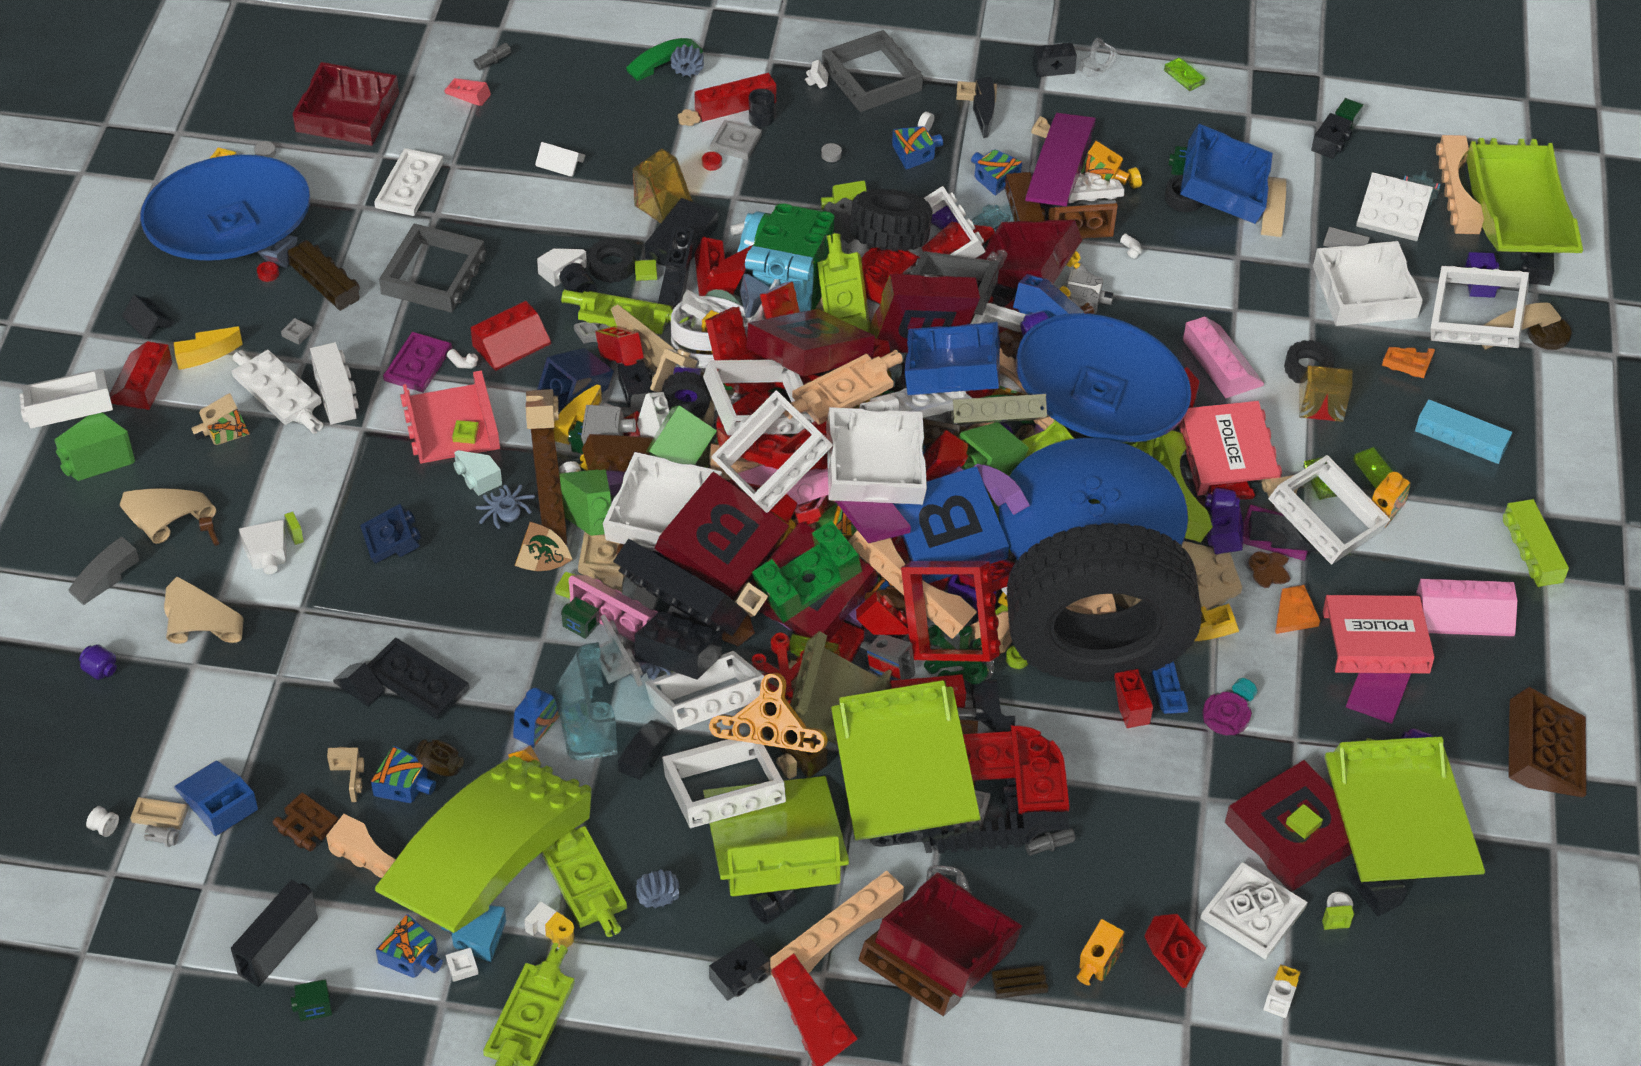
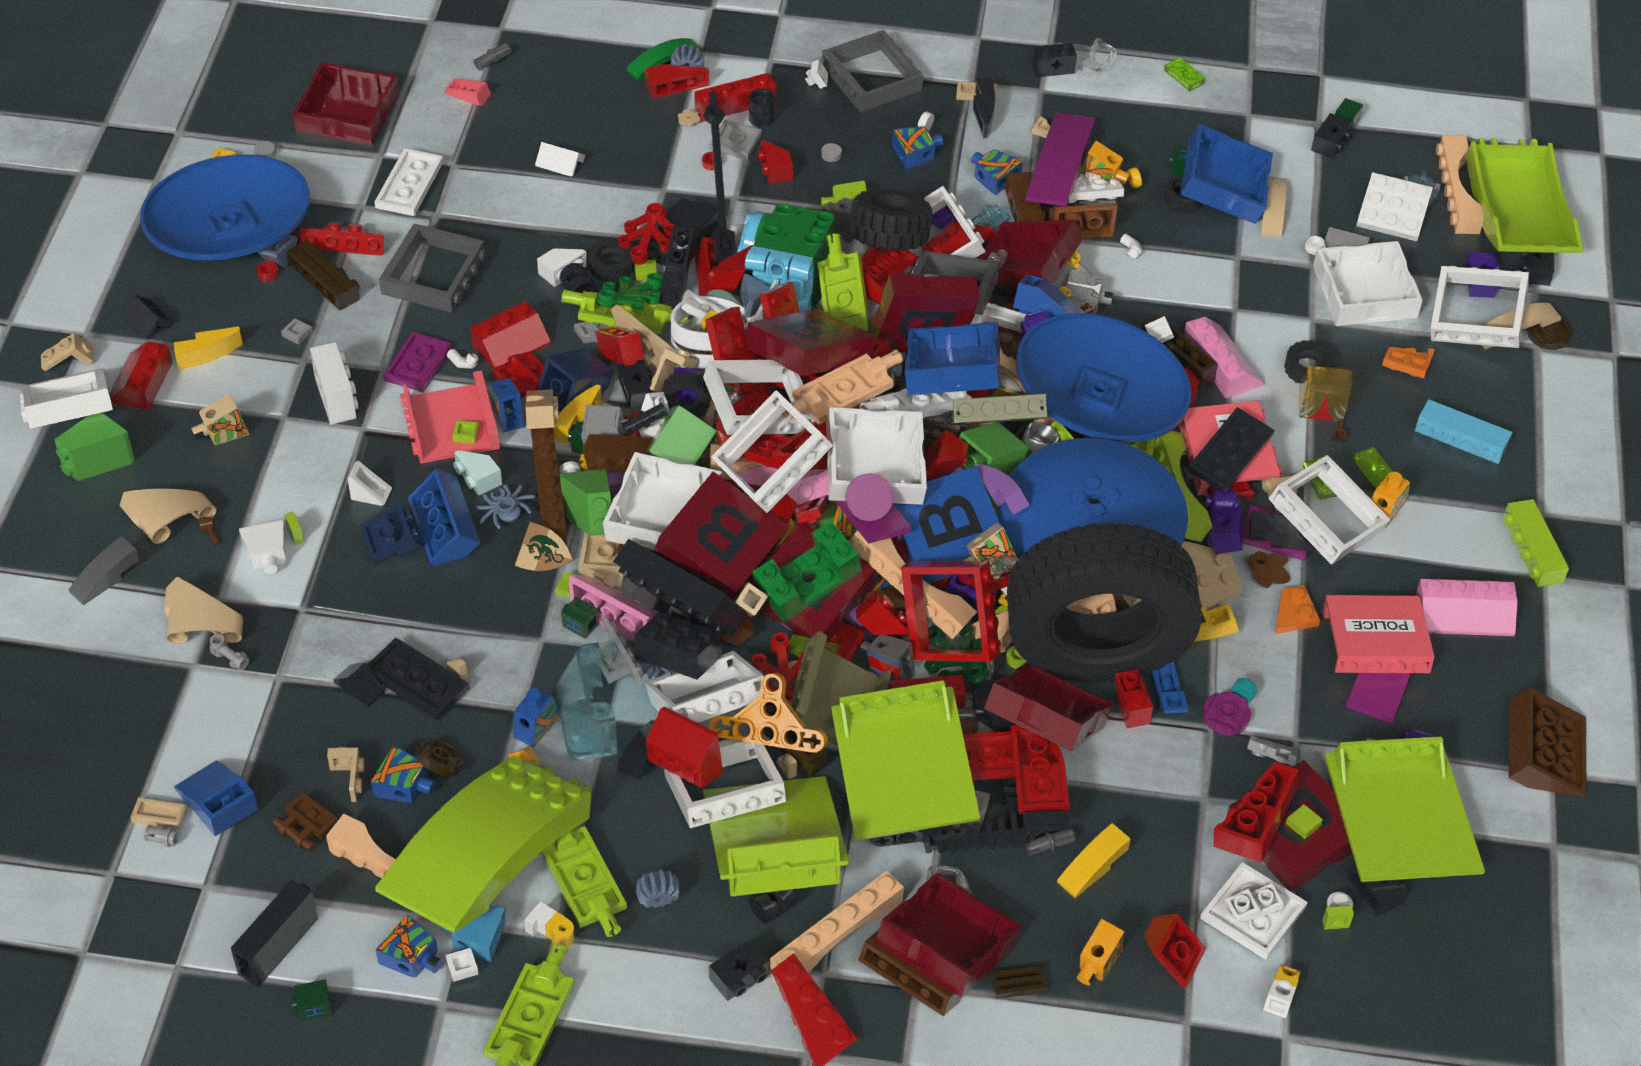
dark purple head [79,644,117,680] -> none
white wheel [86,806,119,837] -> none
white plate [232,350,323,434] -> none
clear yellow slope [633,149,693,223] -> none
none -> tan bracket [41,333,94,371]
none -> light grey bar [209,634,249,670]
none -> red bracket [300,222,384,256]
none -> white slope [348,461,392,506]
none -> blue slope [408,469,480,565]
none -> tan tile [446,658,468,680]
none -> blue torso [490,379,524,433]
none -> red slope [491,351,544,399]
none -> green plant [596,273,664,310]
none -> red plant [618,203,676,265]
none -> black pin [621,403,668,436]
none -> red slope [645,64,709,99]
none -> red slope [646,707,723,788]
none -> black bar [703,92,736,263]
none -> red slope [758,141,793,183]
none -> magenta tile [845,473,893,521]
none -> torso [963,523,1018,577]
none -> dark red tile [984,663,1113,752]
none -> clear arm [990,555,1019,579]
none -> flat silver hair [1023,422,1059,452]
none -> yellow slope [1057,823,1131,898]
none -> dark brown brick [1141,314,1218,389]
none -> white plate [1145,316,1174,343]
none -> black plate [1187,407,1275,494]
none -> red wedge [1214,762,1299,863]
none -> light grey wing [1247,736,1299,766]
none -> white plate [1304,236,1326,255]
none -> reddish brown hand [1331,419,1346,443]

